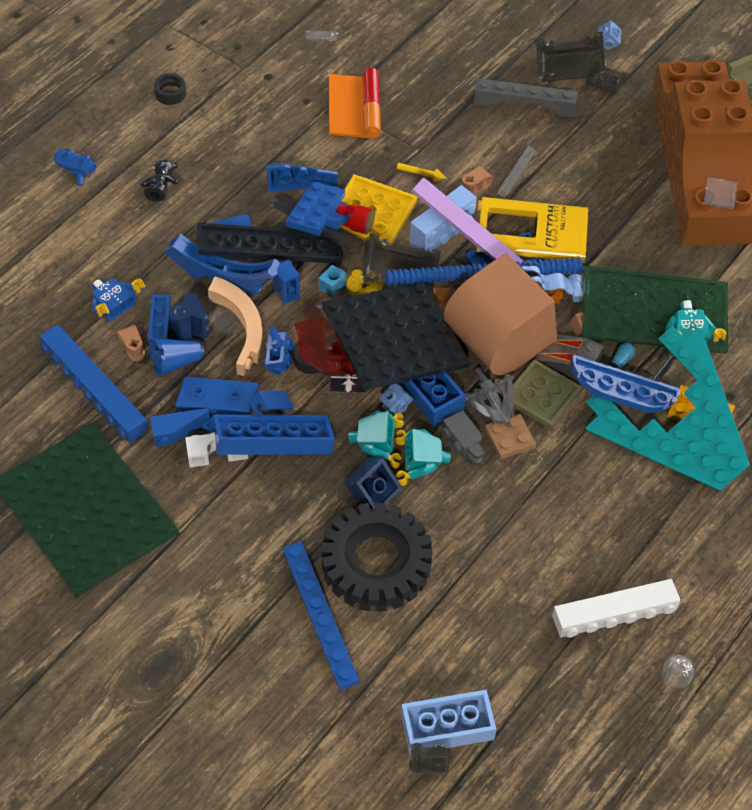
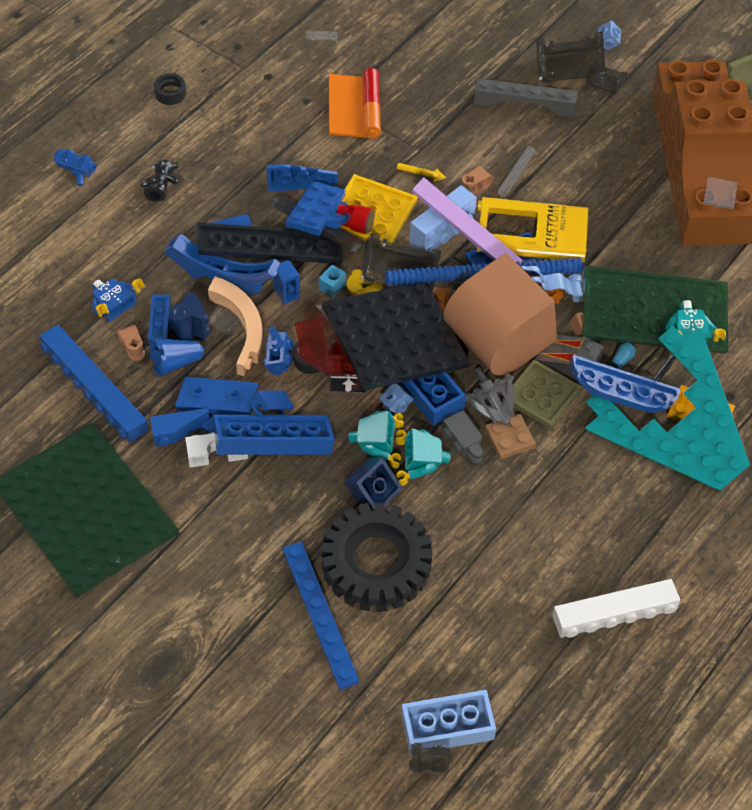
clear hair [661,654,695,689] -> none

